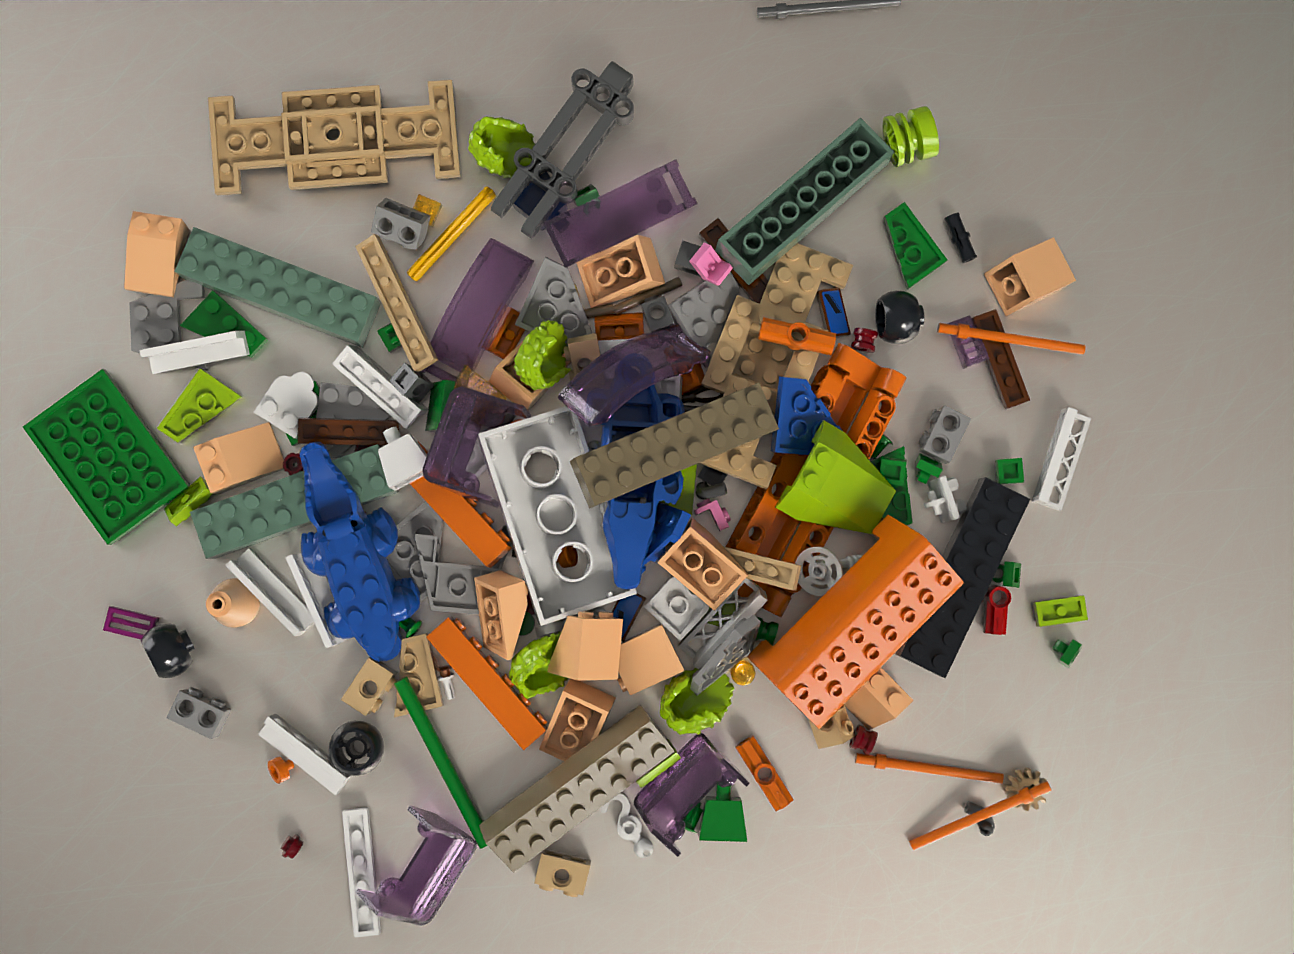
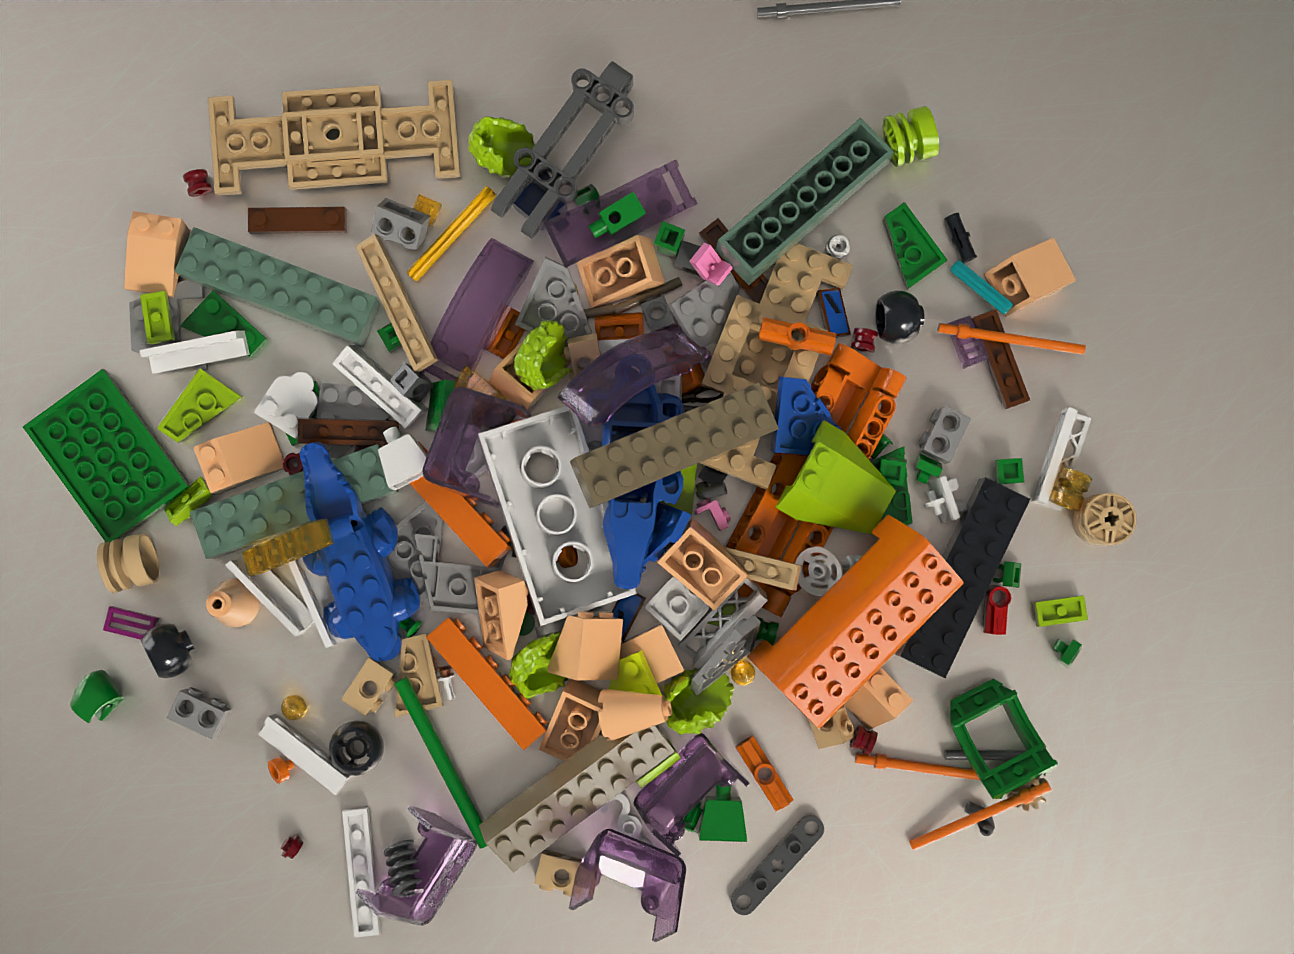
none -> green piece [70,670,124,723]
none -> tan wheel [97,533,160,593]
none -> lime plate [140,291,175,344]
none -> dark red wheel [183,169,212,197]
none -> clear yellow beam [242,519,334,577]
none -> reddish brown plate [248,207,347,234]
none -> clear yellow plate [281,695,307,720]
none -> dark grey piece [384,840,425,897]
none -> clear purple windscreen [569,829,686,942]
none -> green torso [588,191,646,239]
none -> light nougat cone [598,689,672,741]
none -> neon yellow plate [608,650,662,695]
none -> green brick [653,221,685,259]
none -> dark grey piece [731,815,824,915]
none -> white plate [826,235,850,259]
none -> dark grey bar [944,750,1027,760]
none -> teal axle [950,260,1013,314]
none -> green wedge [950,679,1058,799]
none -> clear yellow wheel [1049,467,1093,512]
none -> tan wheel [1072,493,1137,546]

